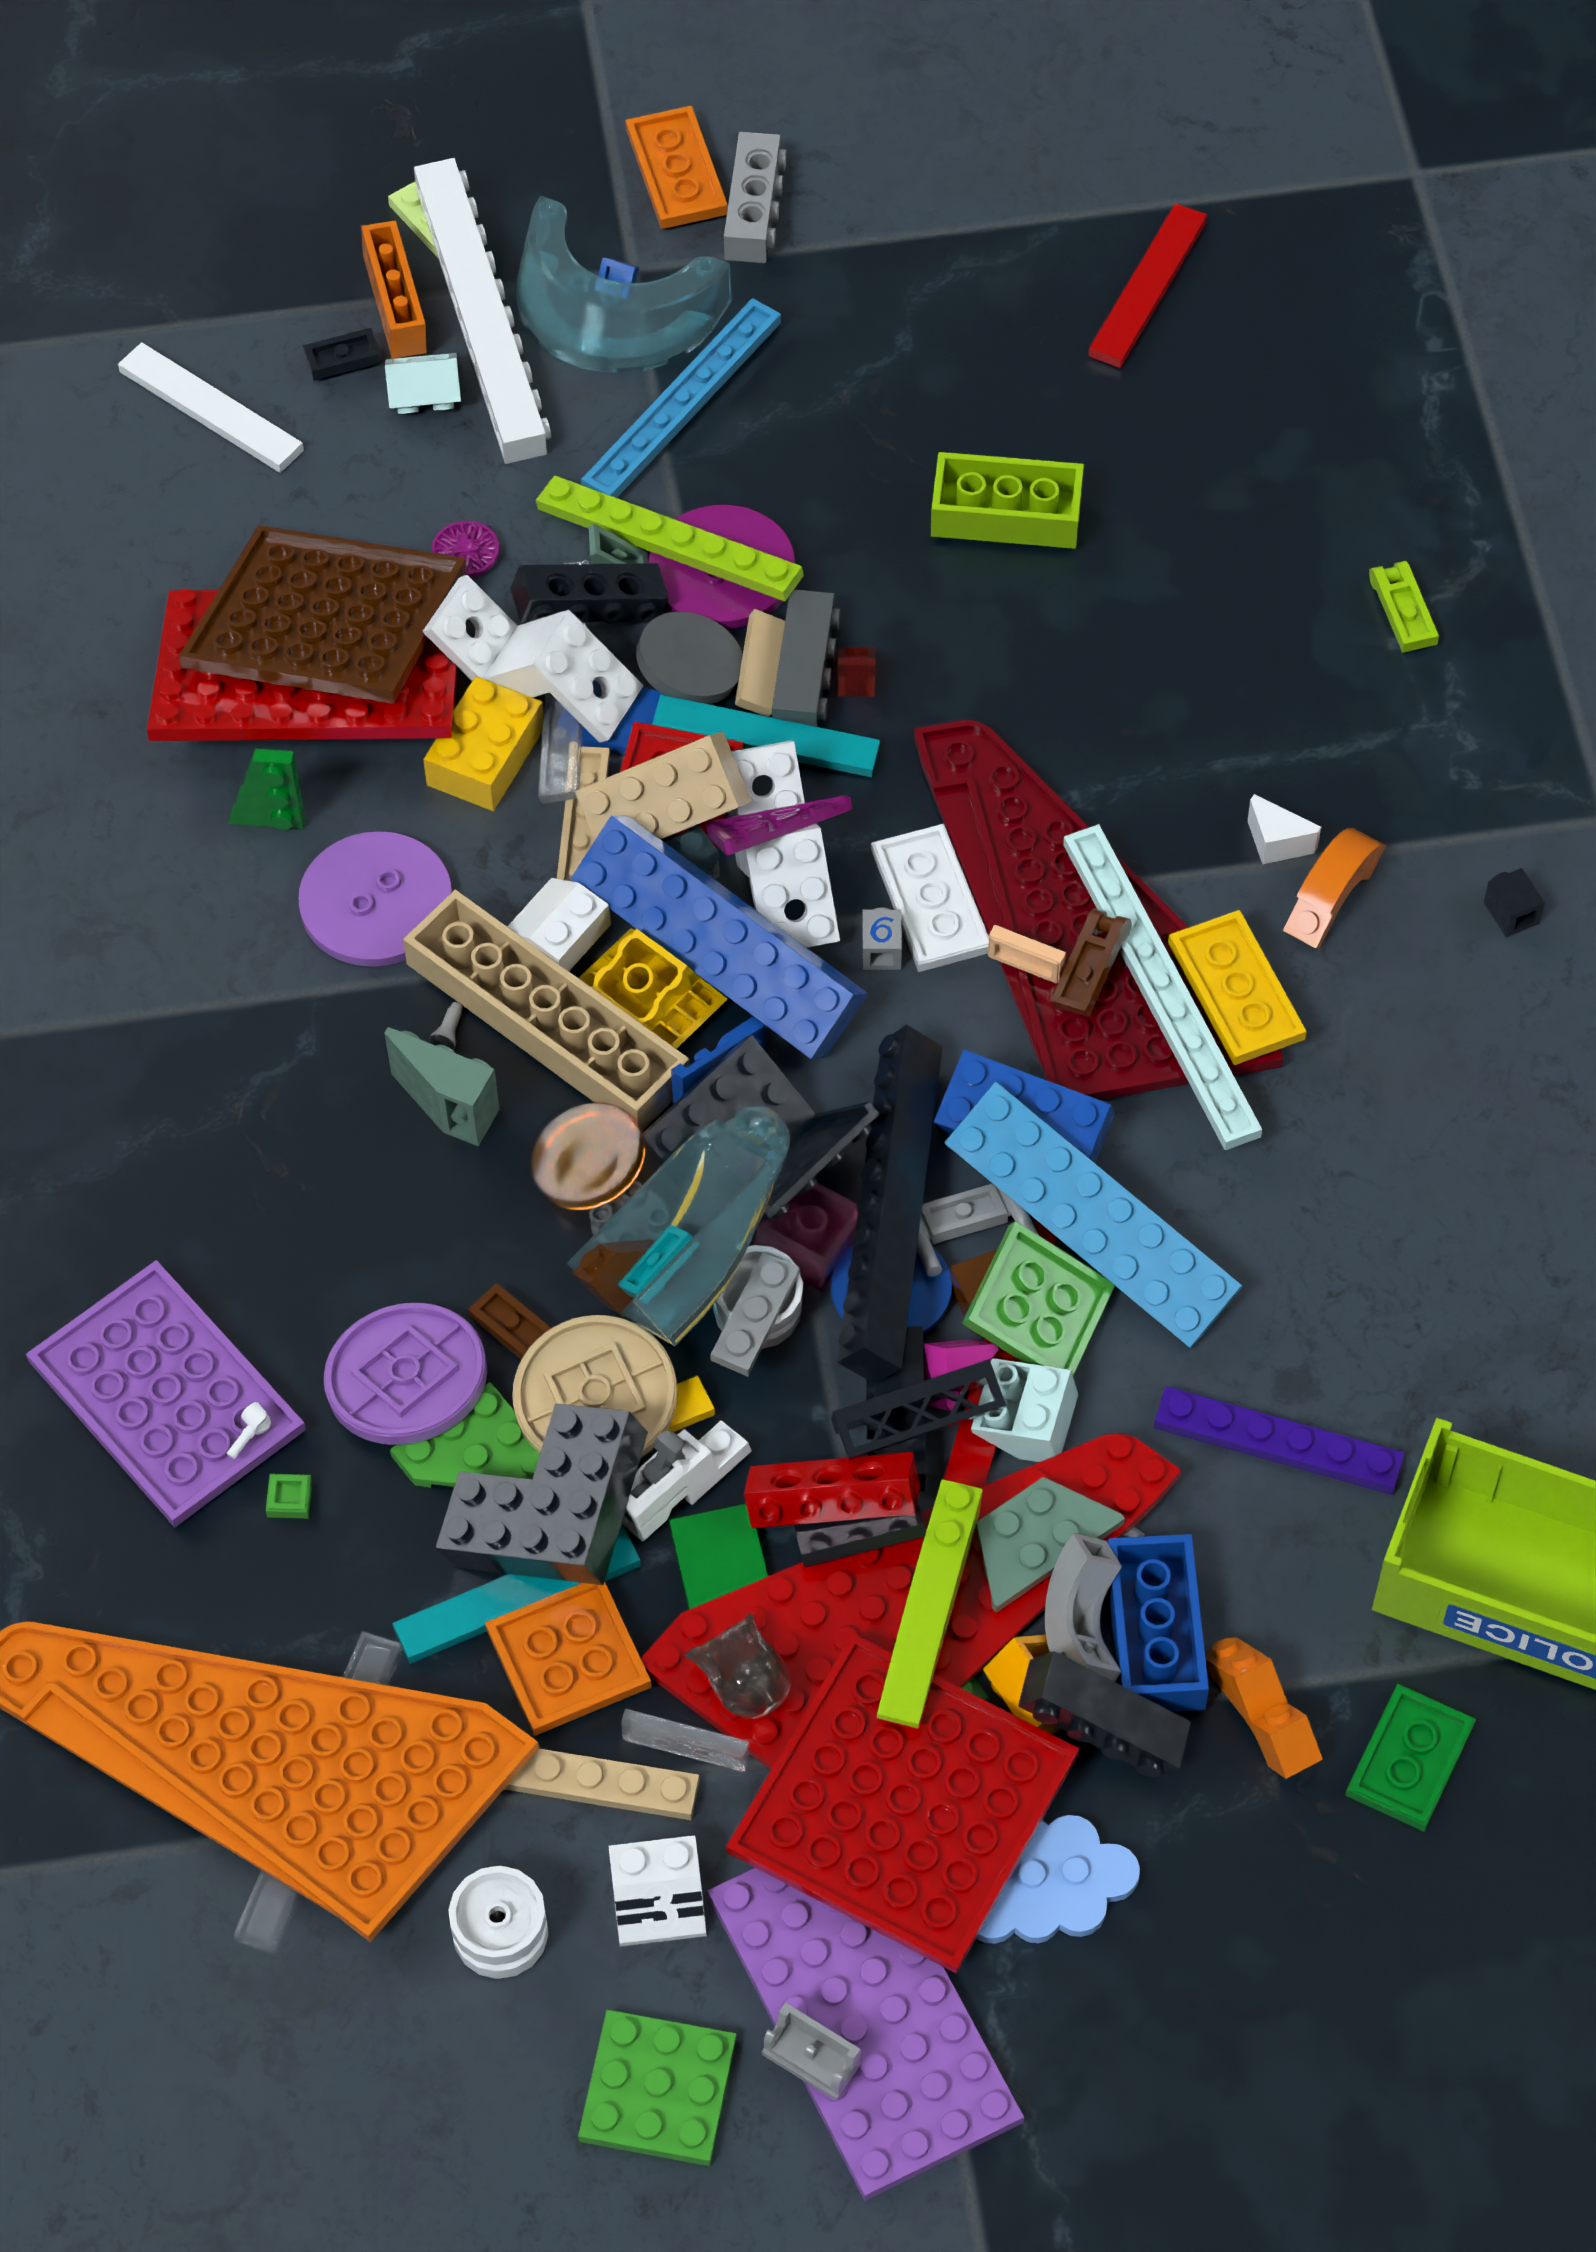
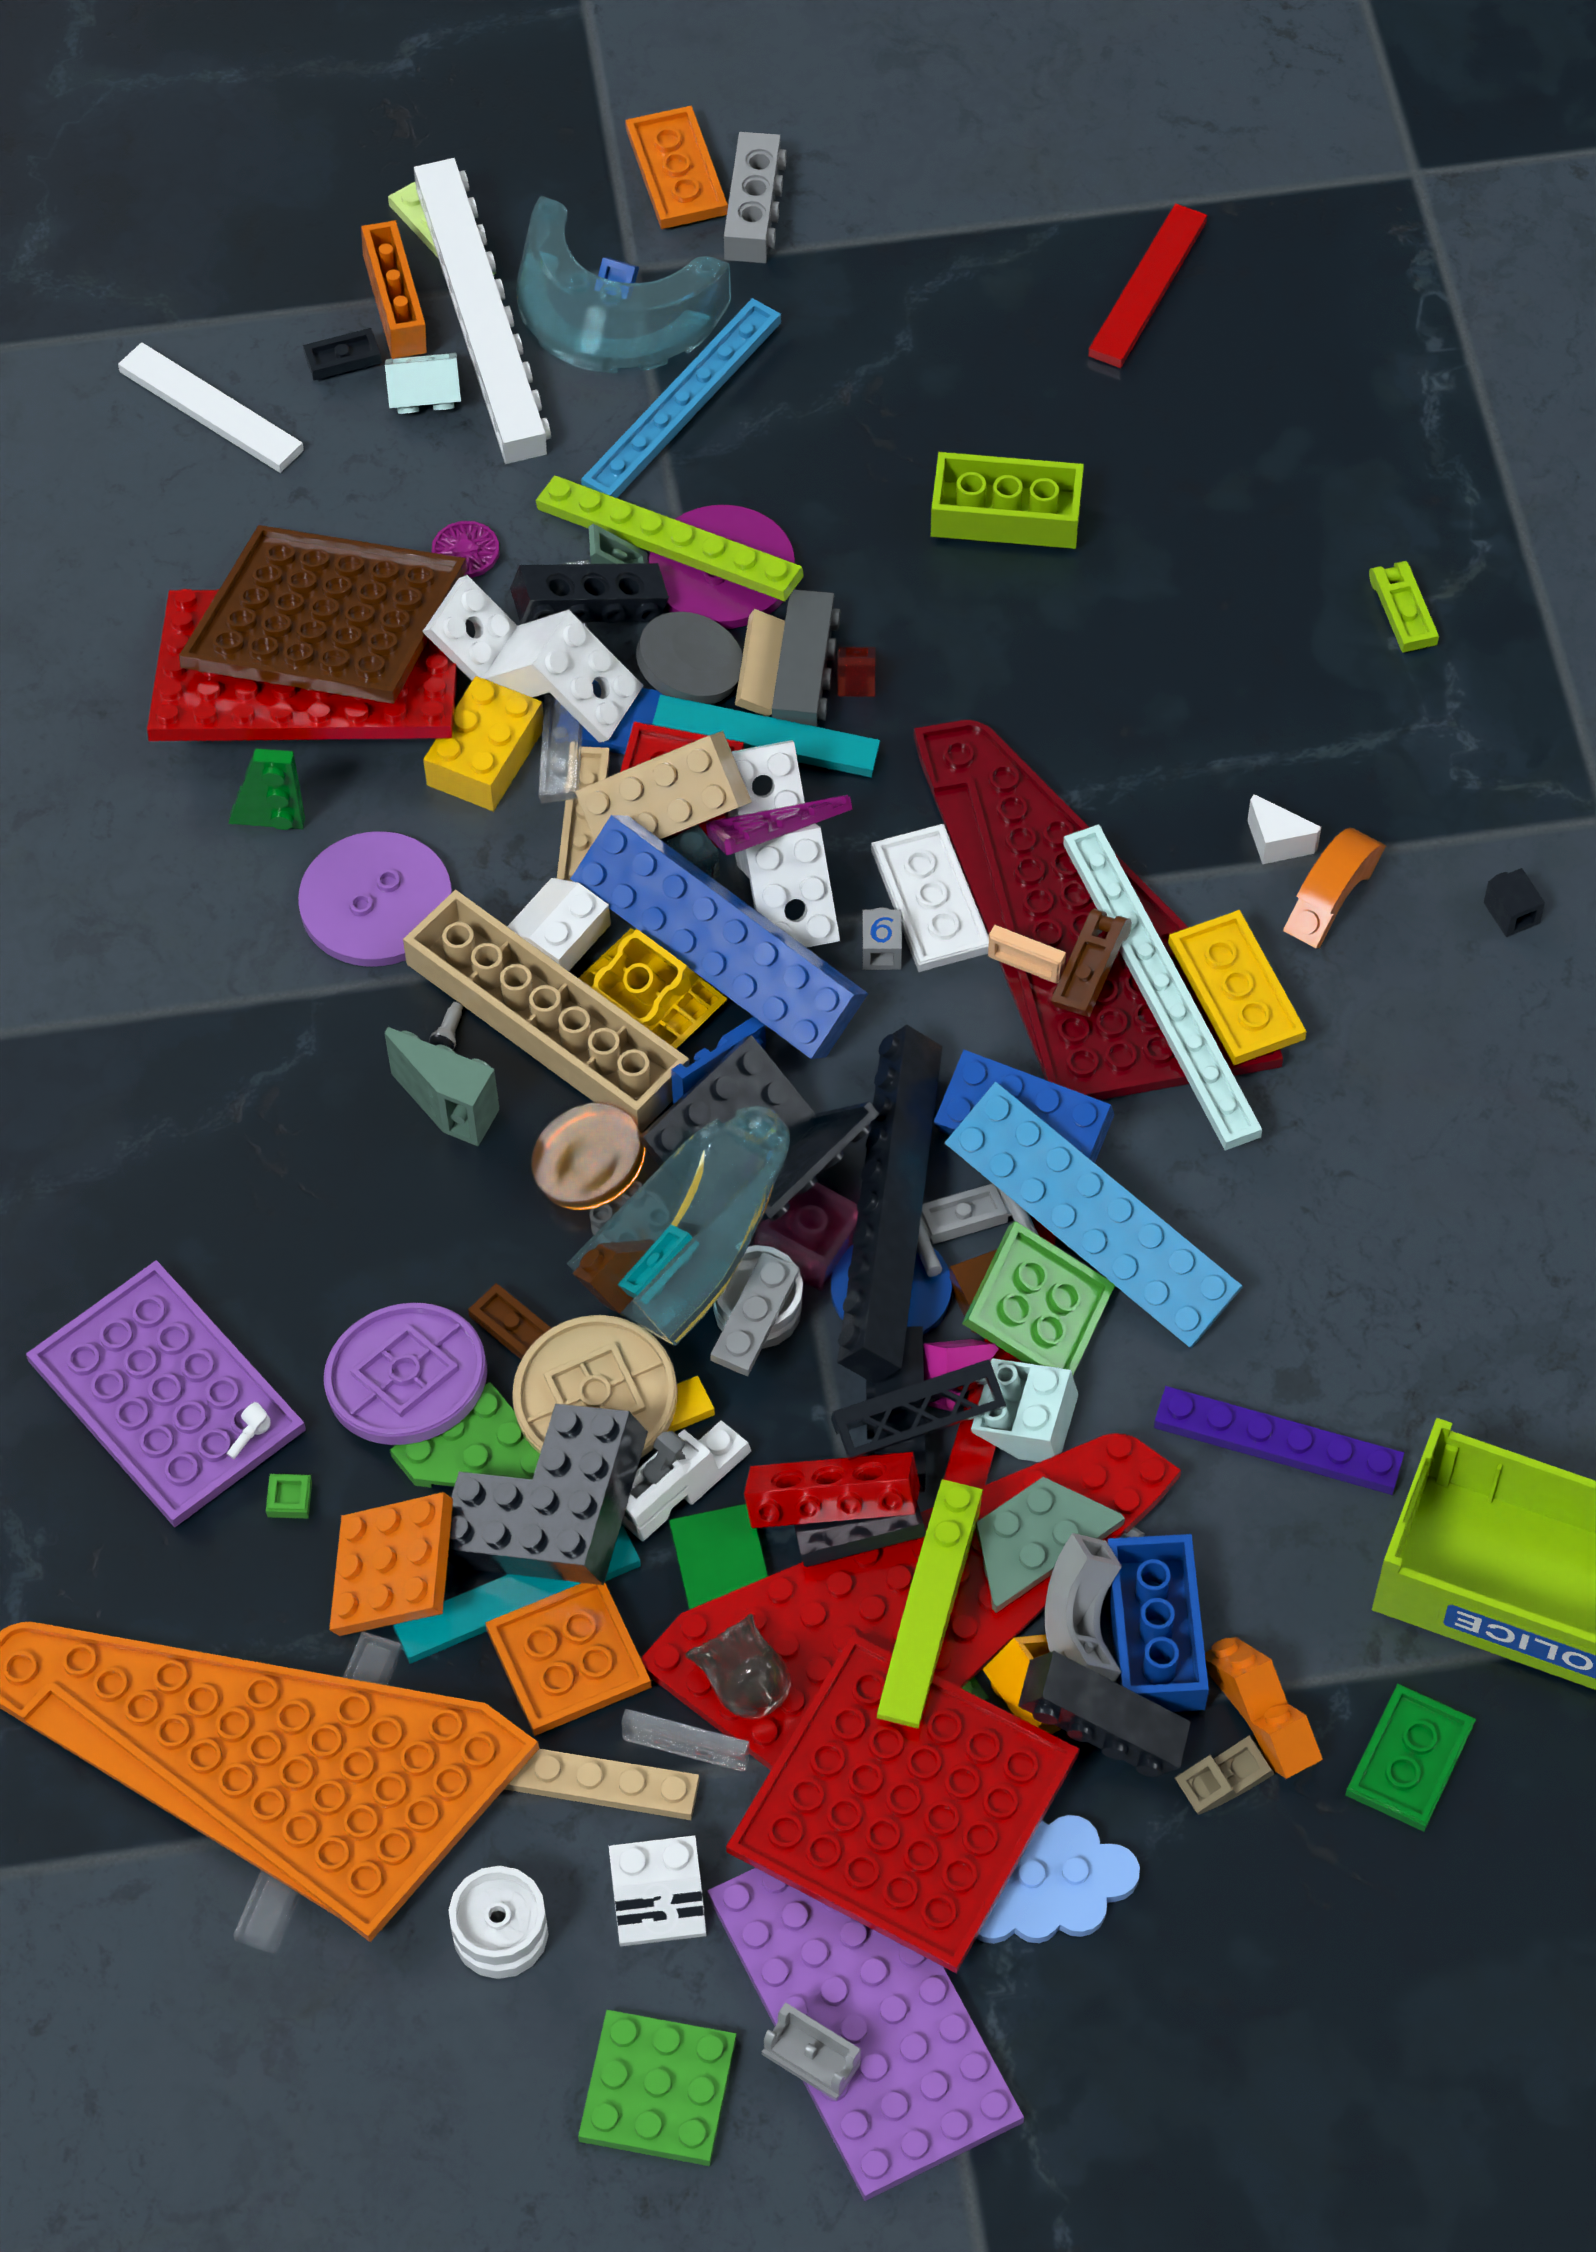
none -> orange plate [329,1492,453,1636]
none -> dark tan slope [1175,1735,1274,1815]

